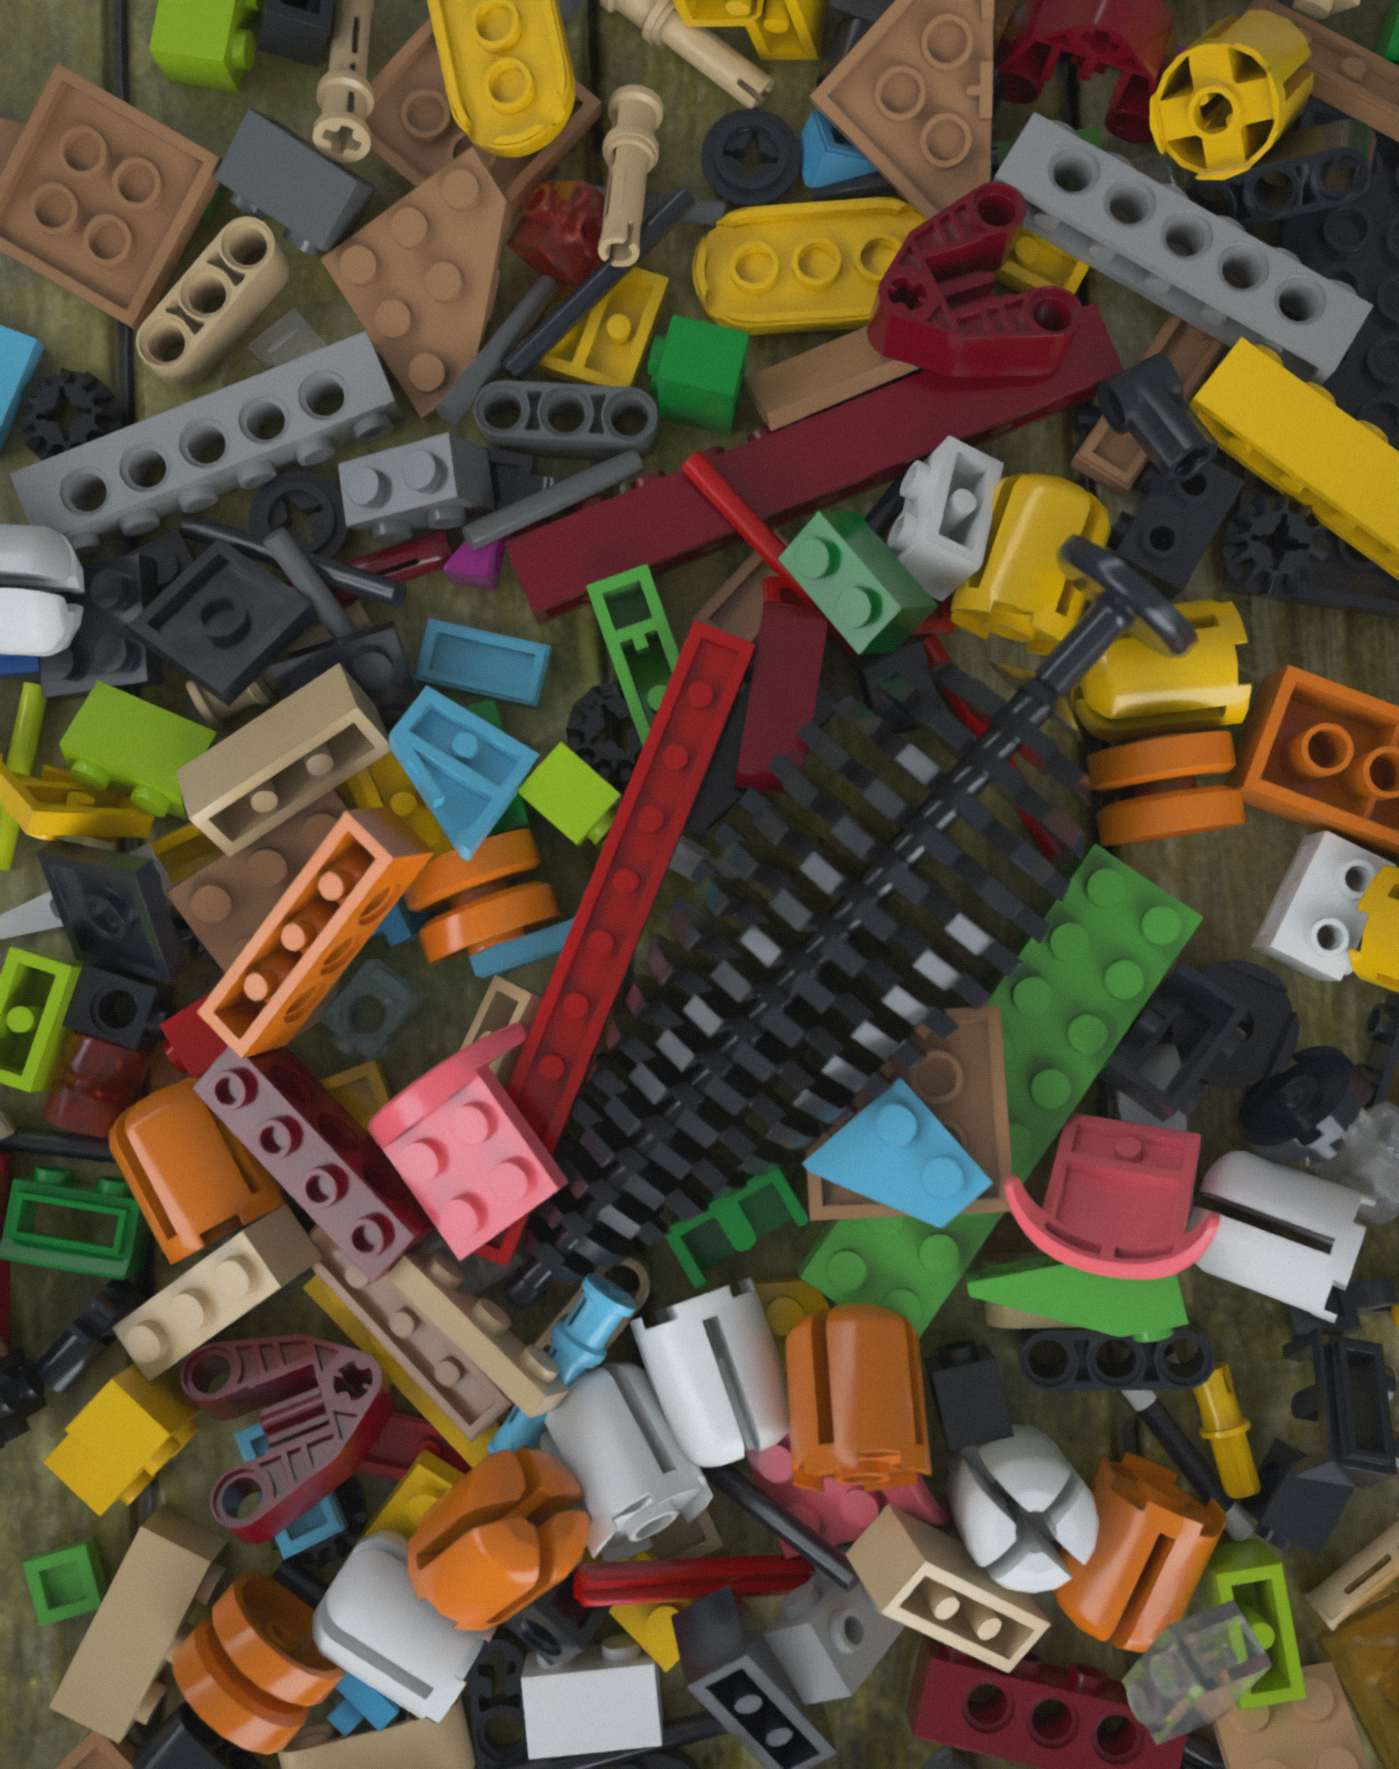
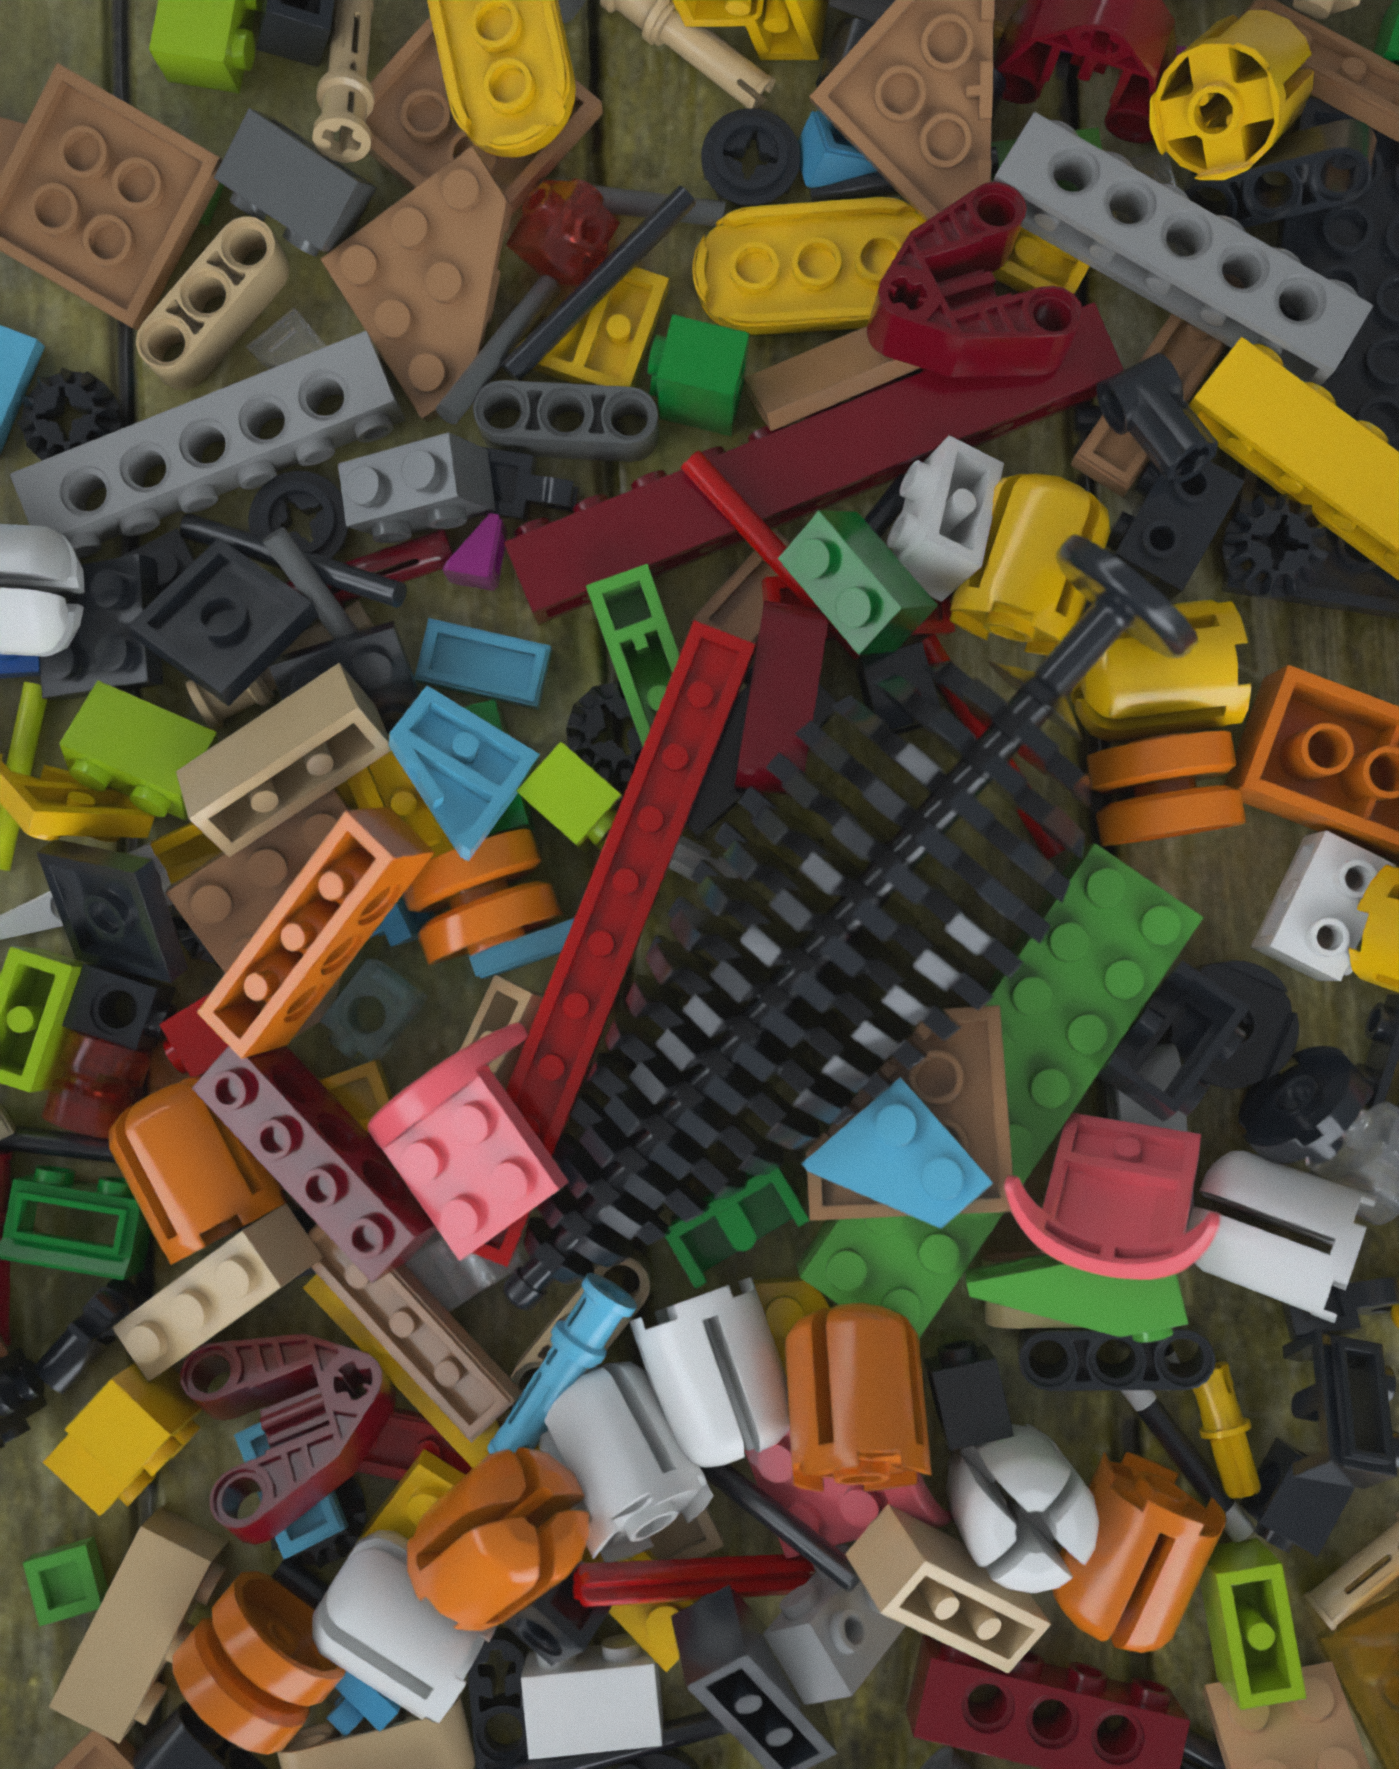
tan plate [387,1252,570,1418] -> none
dark grey bar [462,448,644,551] -> none
tan pin [598,84,664,267] -> none
clear brick [1122,1600,1272,1746] -> none

